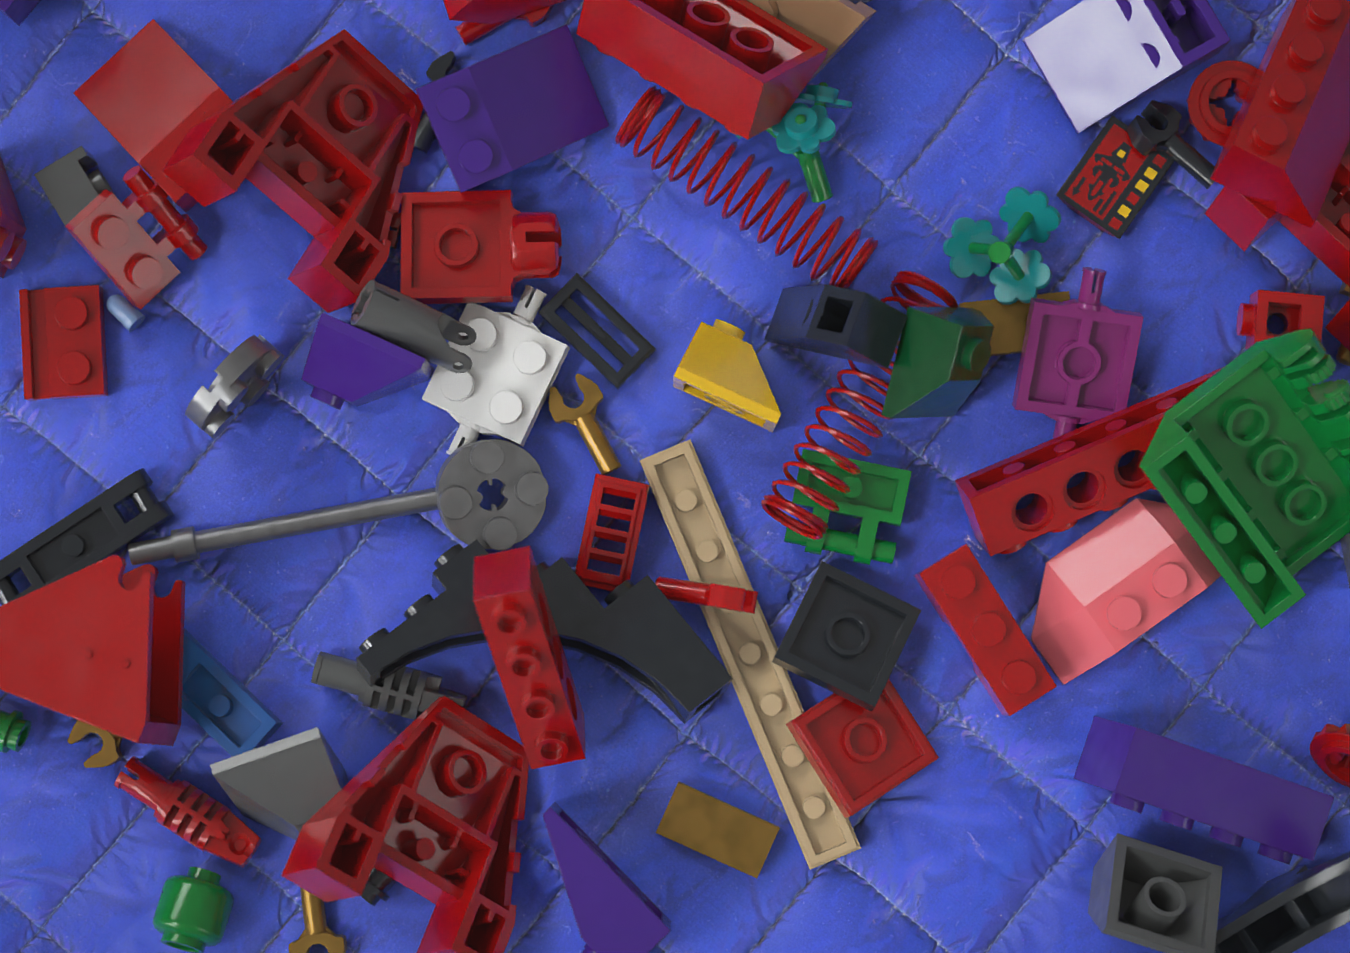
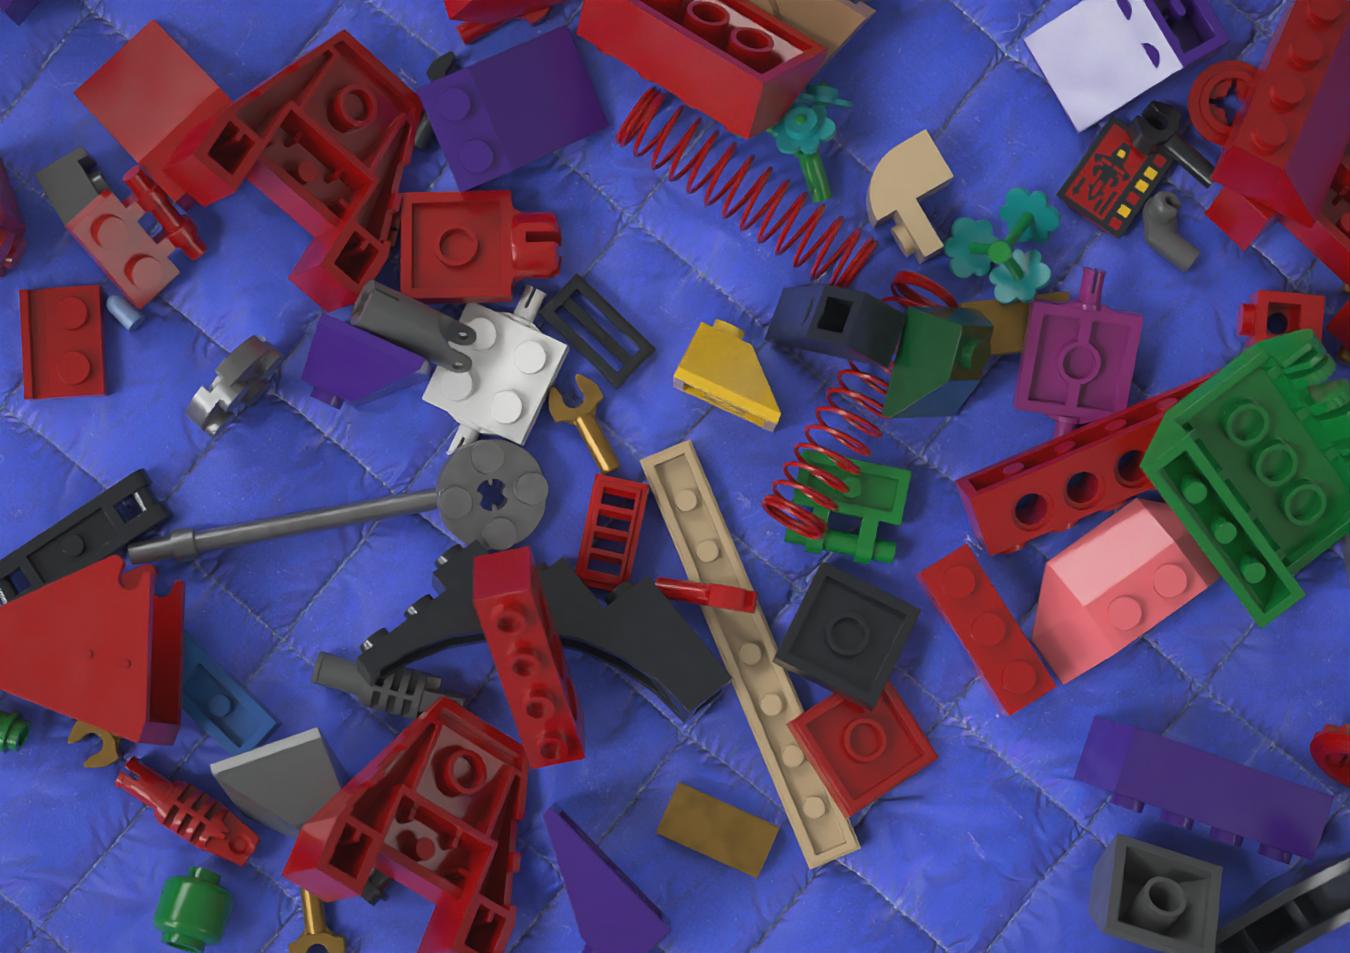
none -> tan brick [866,129,954,264]
none -> dark grey arm [1142,191,1201,273]

